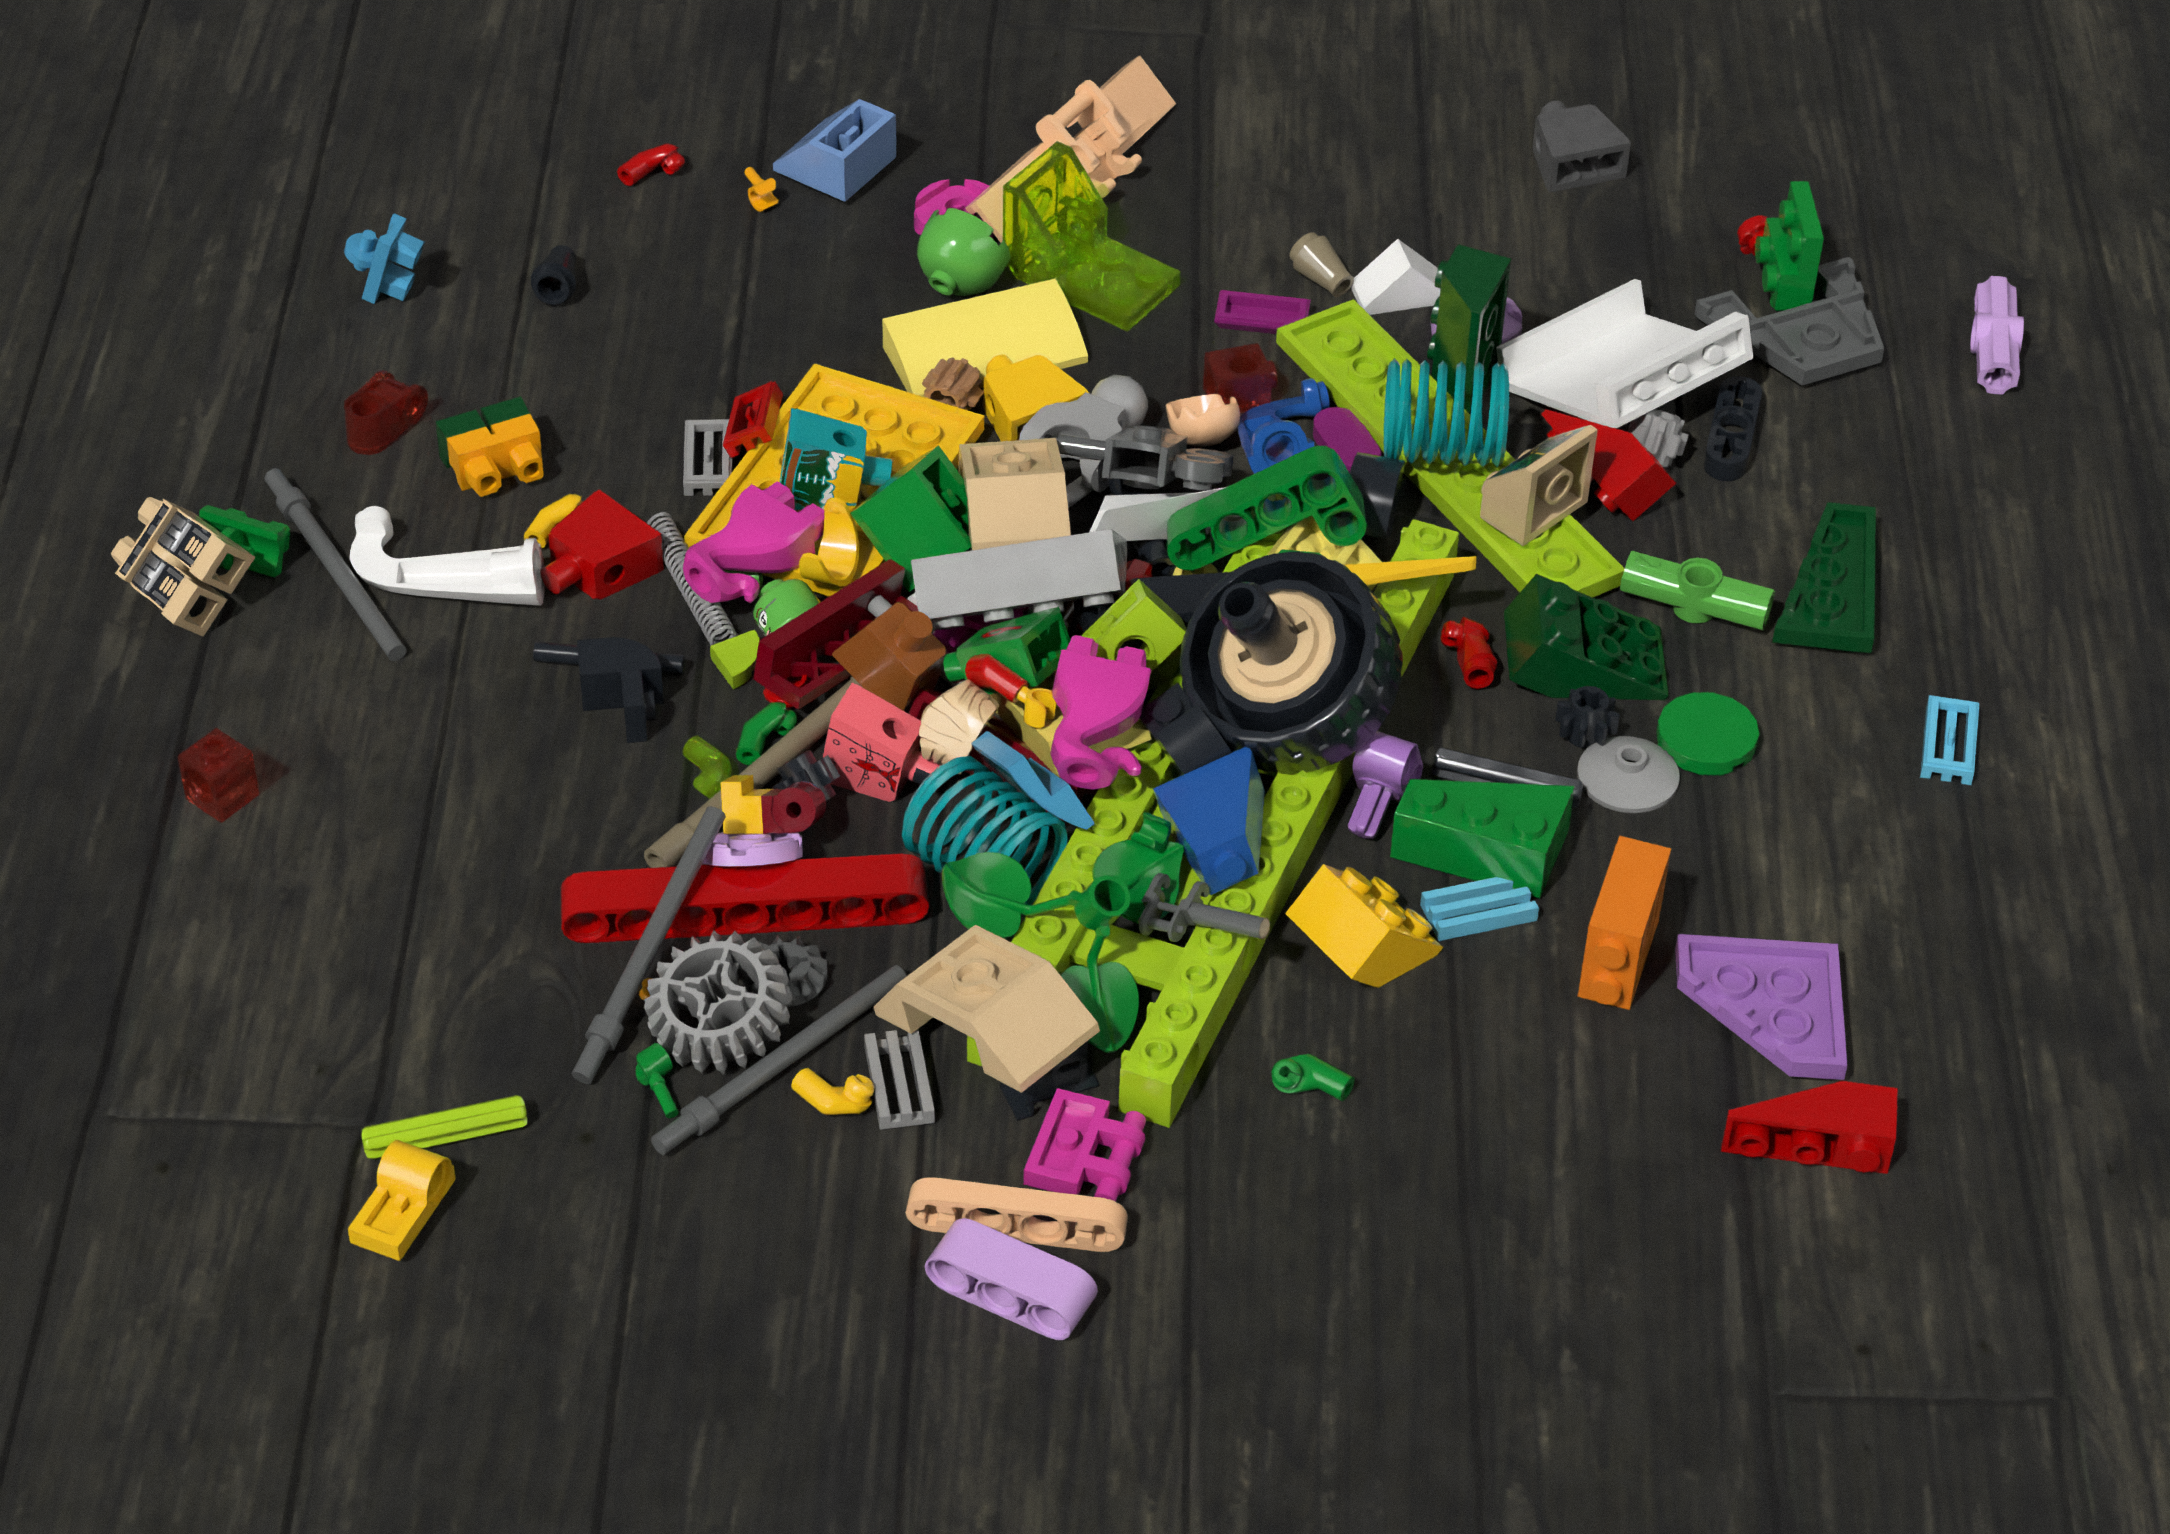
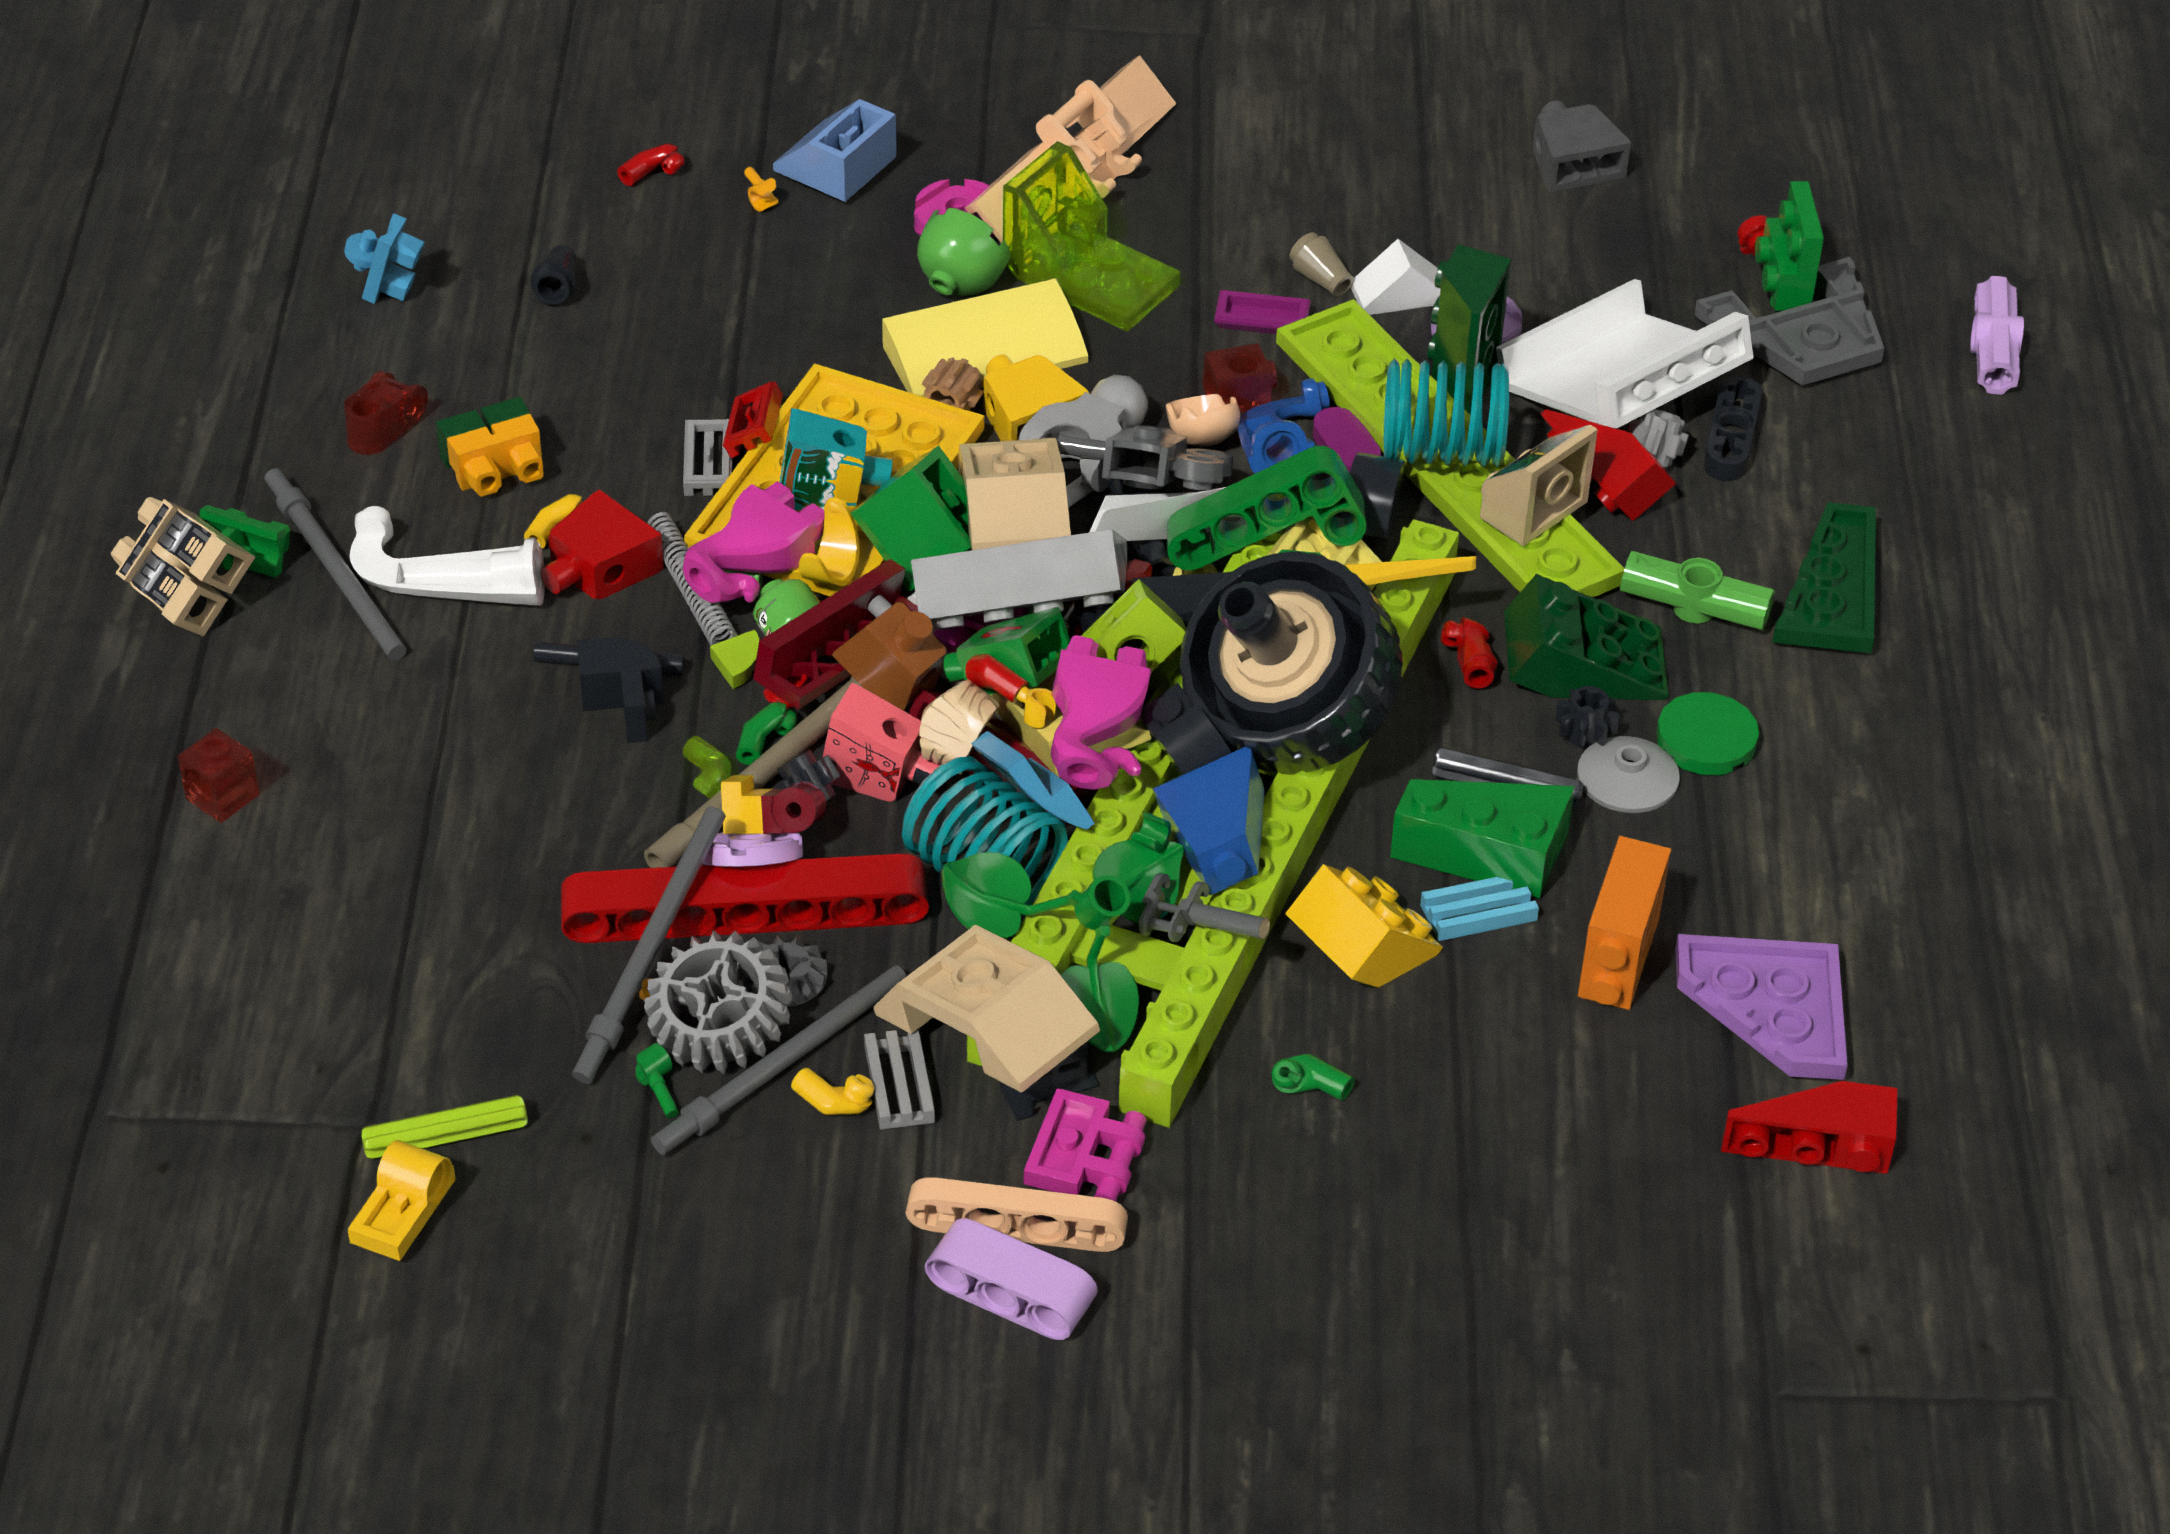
medium lavender beam [1348,731,1423,839] -> none
medium azure tile [1920,695,1979,785] -> none

